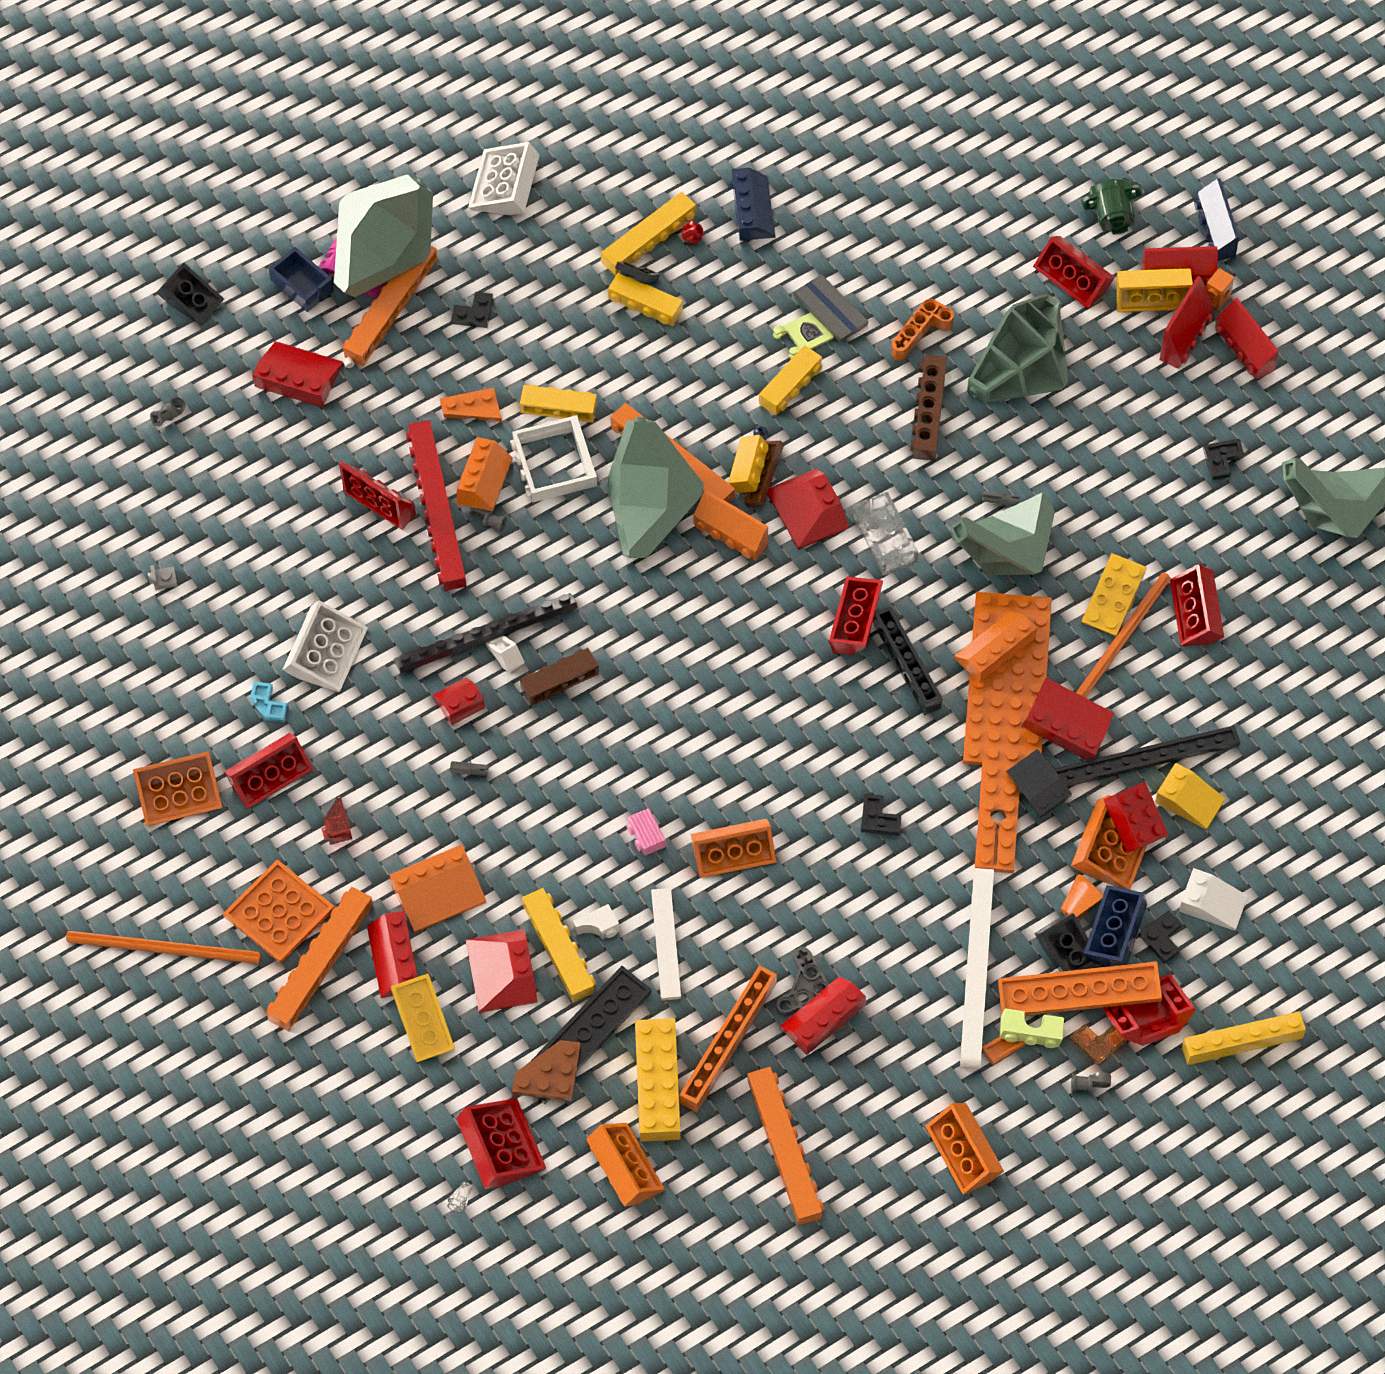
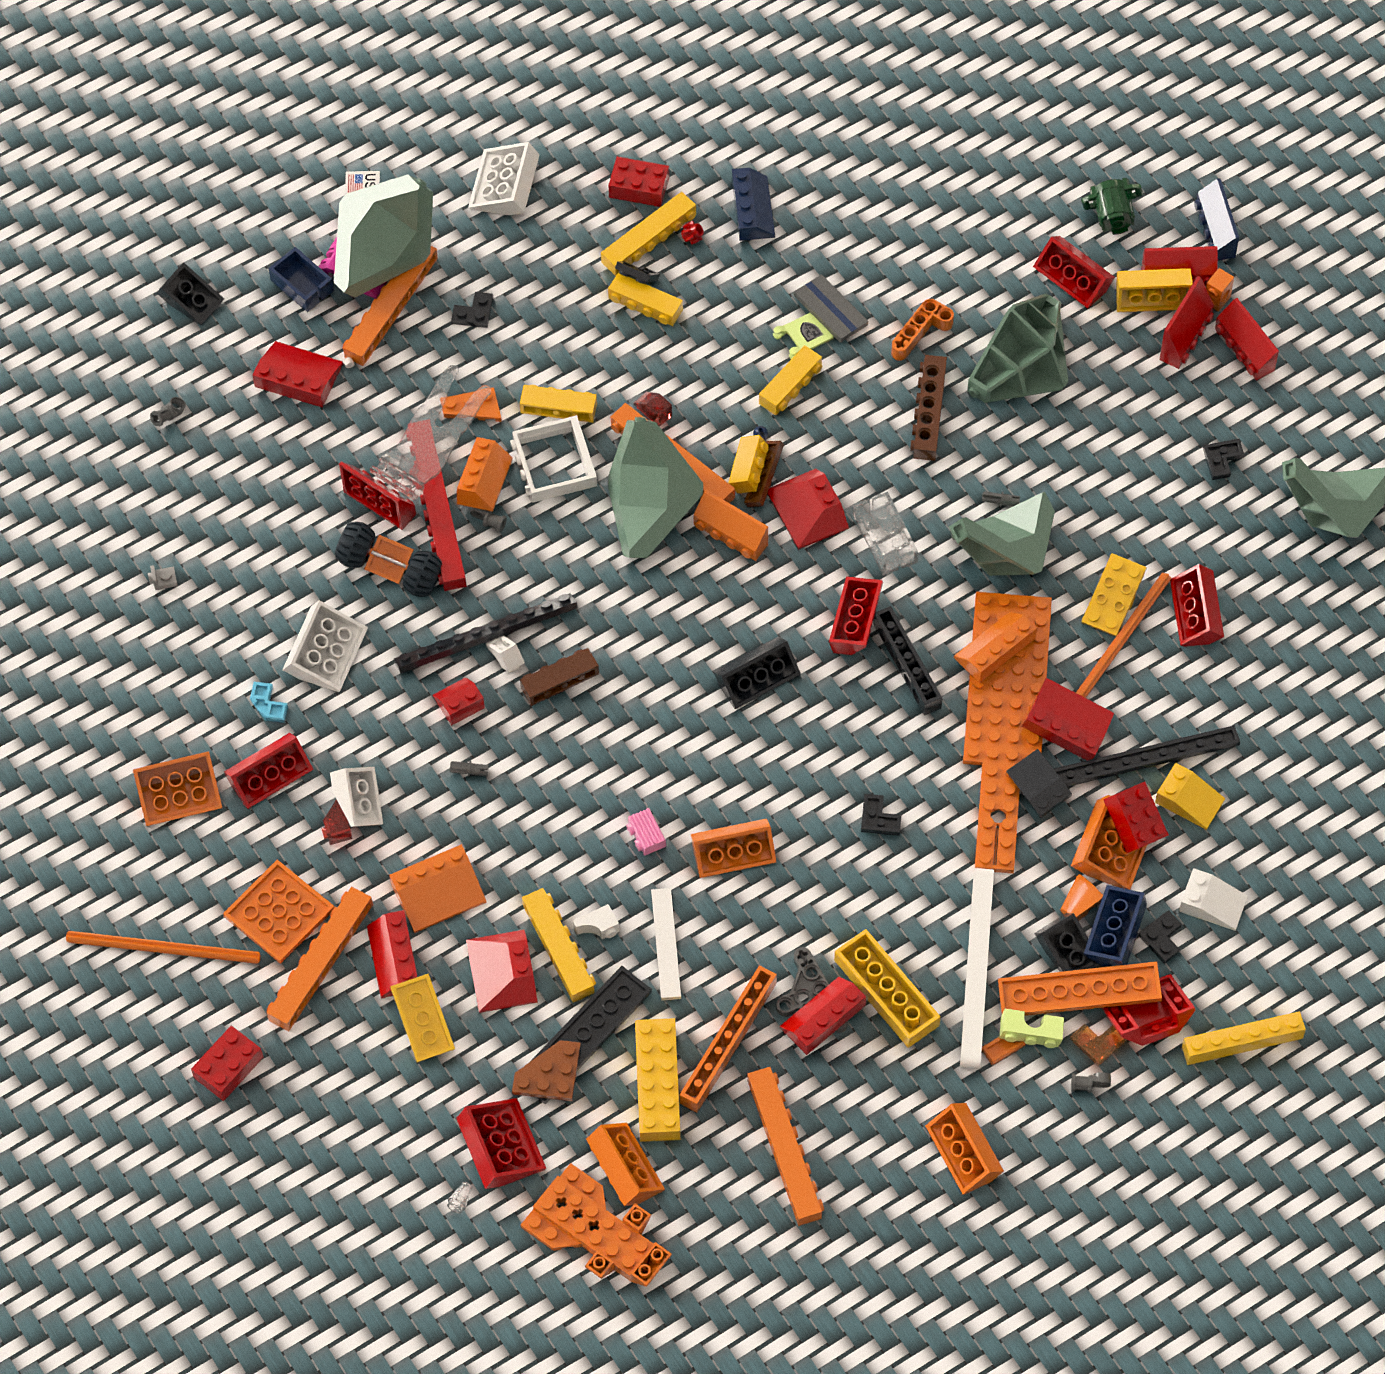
none -> red brick [191,1025,264,1101]
none -> white slope [330,767,383,827]
none -> black plate [335,522,442,597]
none -> sticker [345,171,380,194]
none -> clear flag [370,365,491,500]
none -> orange piece [521,1163,672,1287]
none -> red brick [608,156,669,207]
none -> clear red slope [633,392,672,427]
none -> black slope [713,636,801,709]
none -> yellow brick [834,929,941,1048]

